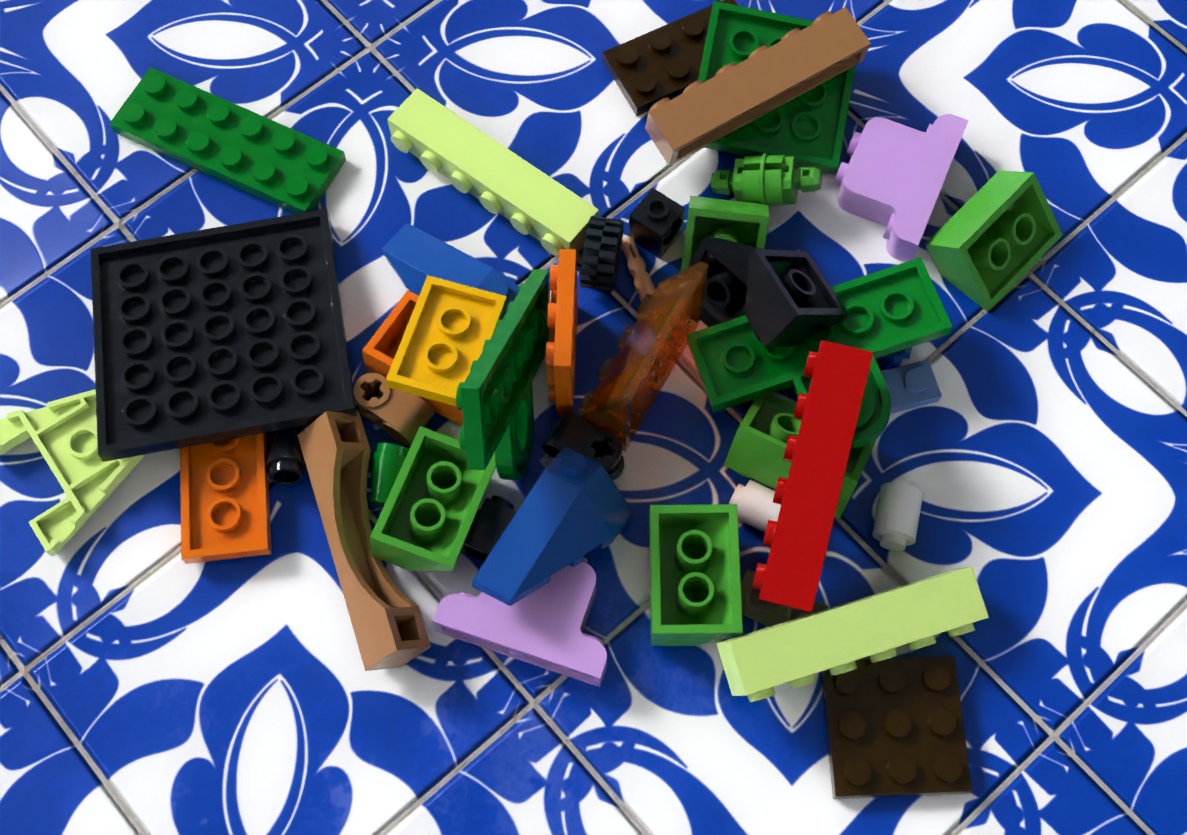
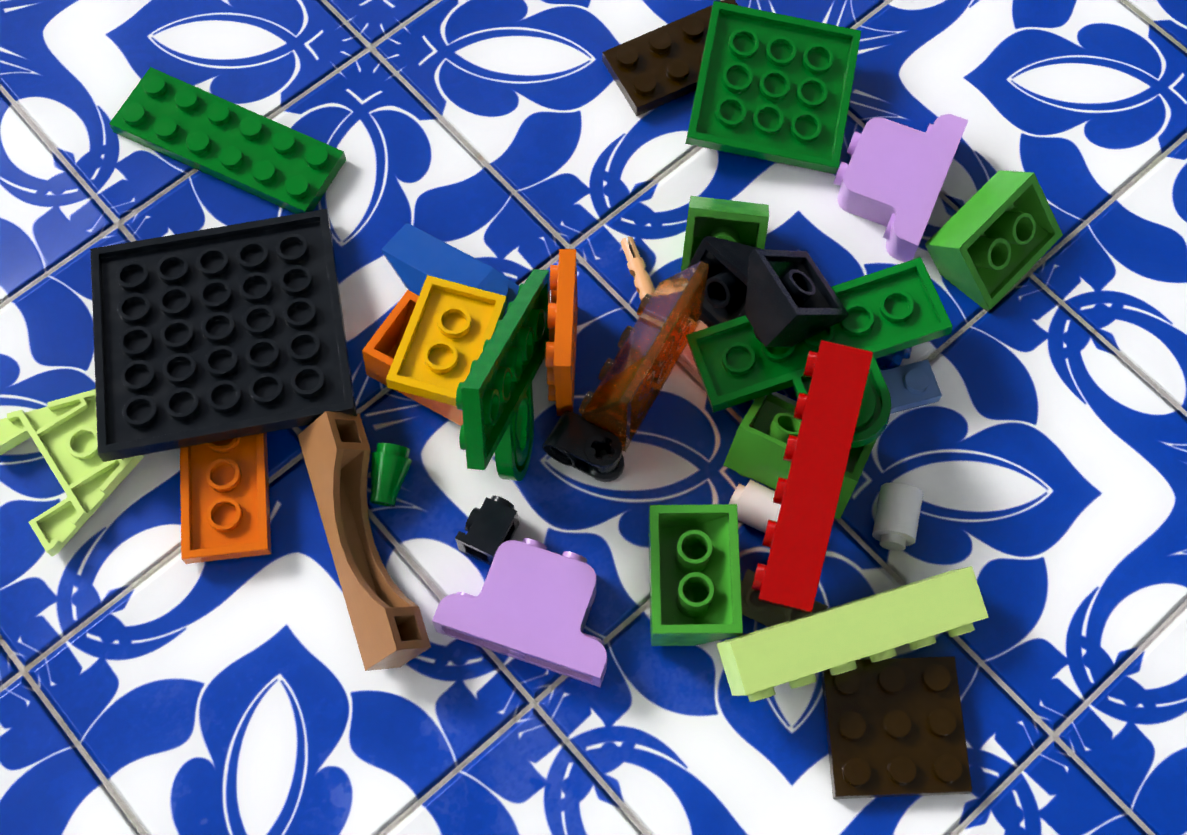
black cone [265,426,307,485] -> none
medium nougat piece [353,373,435,446] -> none
bright green slope [370,426,496,571] -> none
yellowish green brick [387,88,599,256] -> none
blue wedge [472,446,633,606] -> none
black bush [580,216,624,292] -> none
black brick [629,188,685,259] -> none
medium nougat brick [645,7,871,166] -> none
bright green piece [711,153,822,206] -> none

